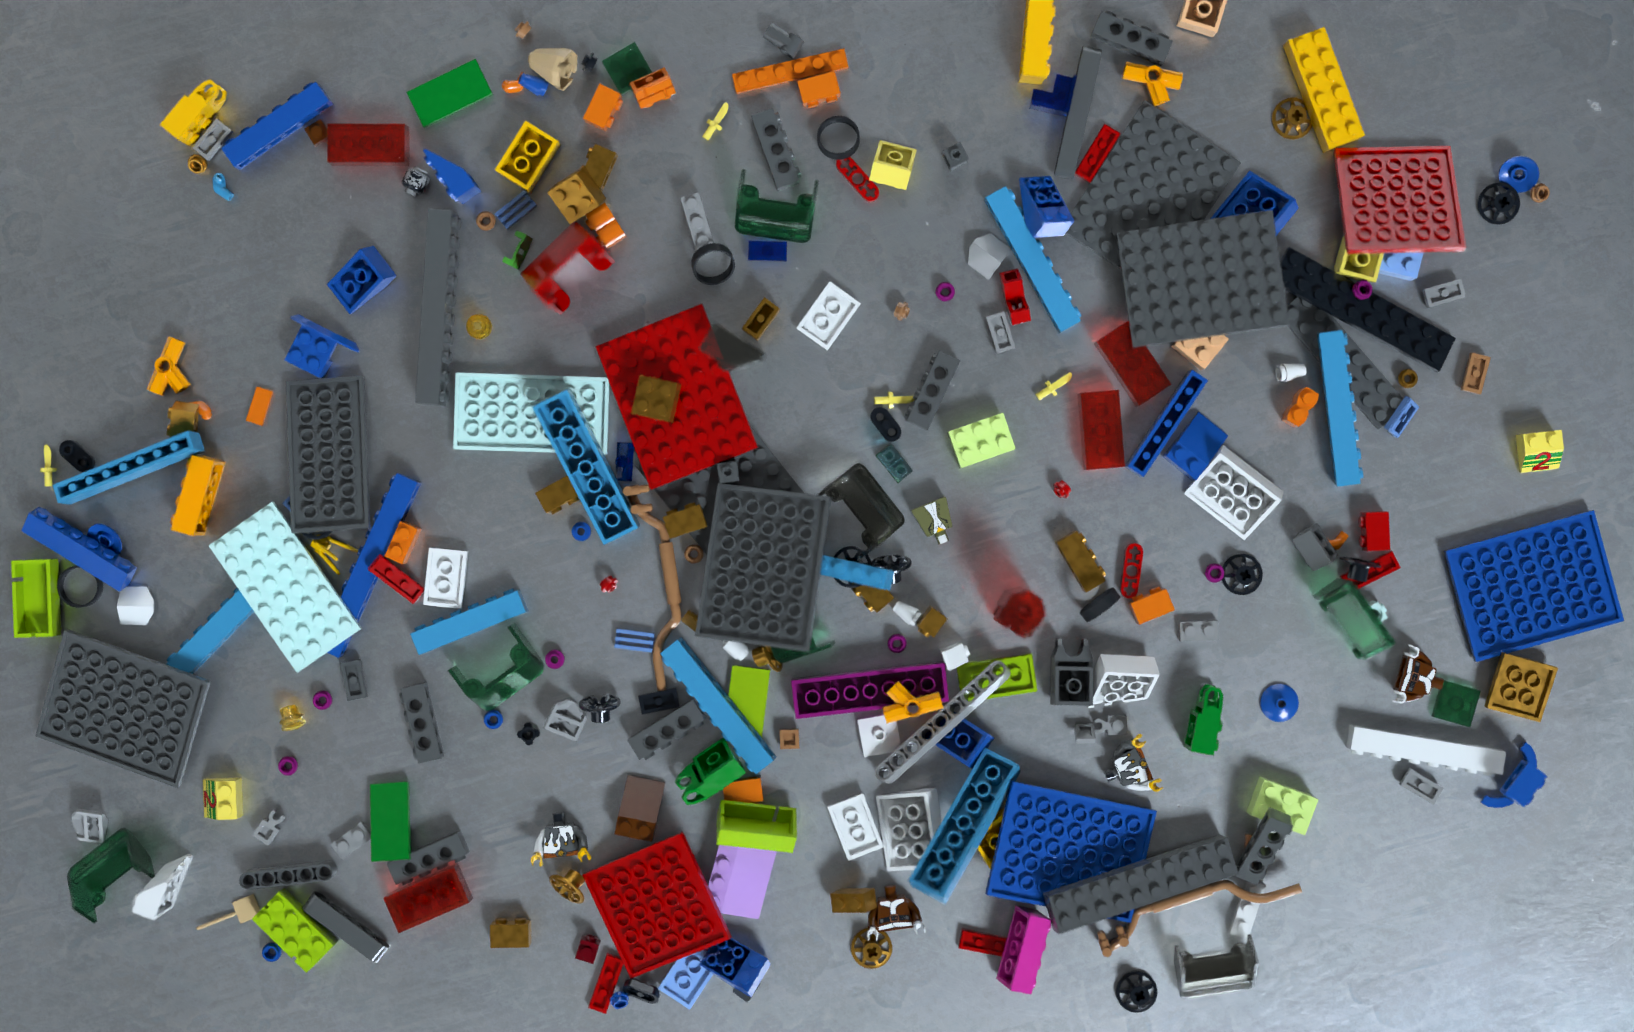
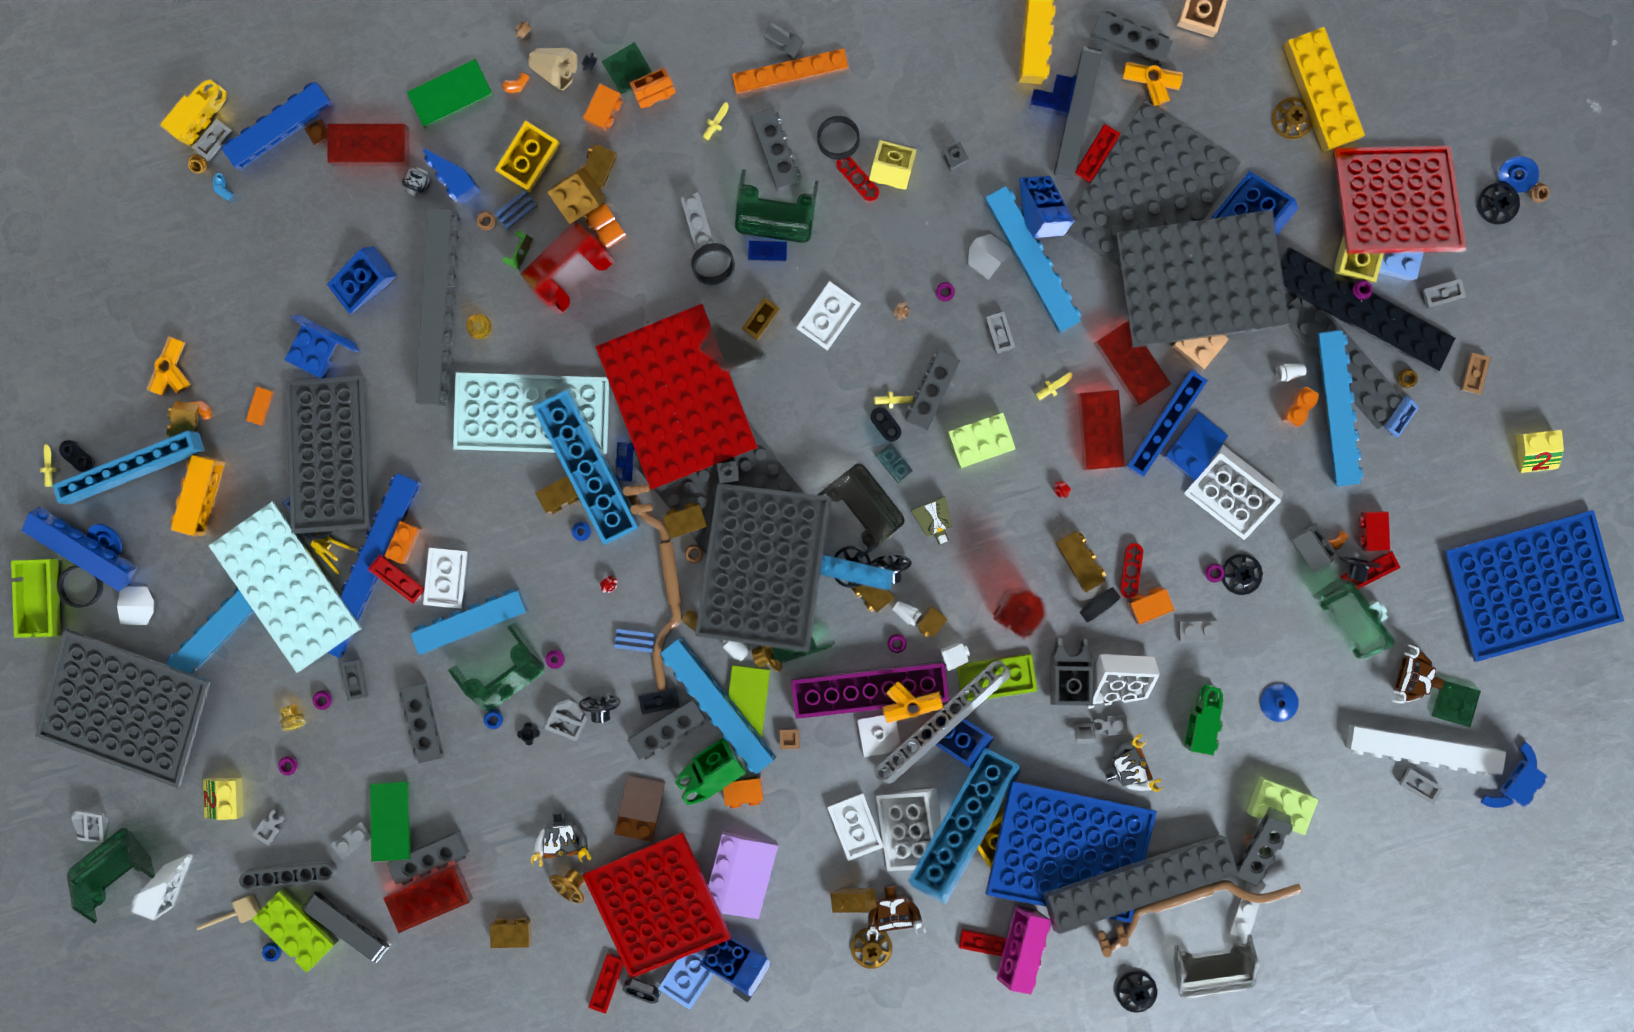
blue cone [518,73,548,96] -> none
dark red bracket [575,934,601,964] -> none
blue plate [610,991,629,1009] -> none
pearl gold brick [632,375,681,423] -> none
lime piece [716,800,797,853] -> none
orange brick [797,71,841,108] -> none
red brick [999,268,1031,325] -> none
pearl gold plate [1484,652,1558,722] -> none

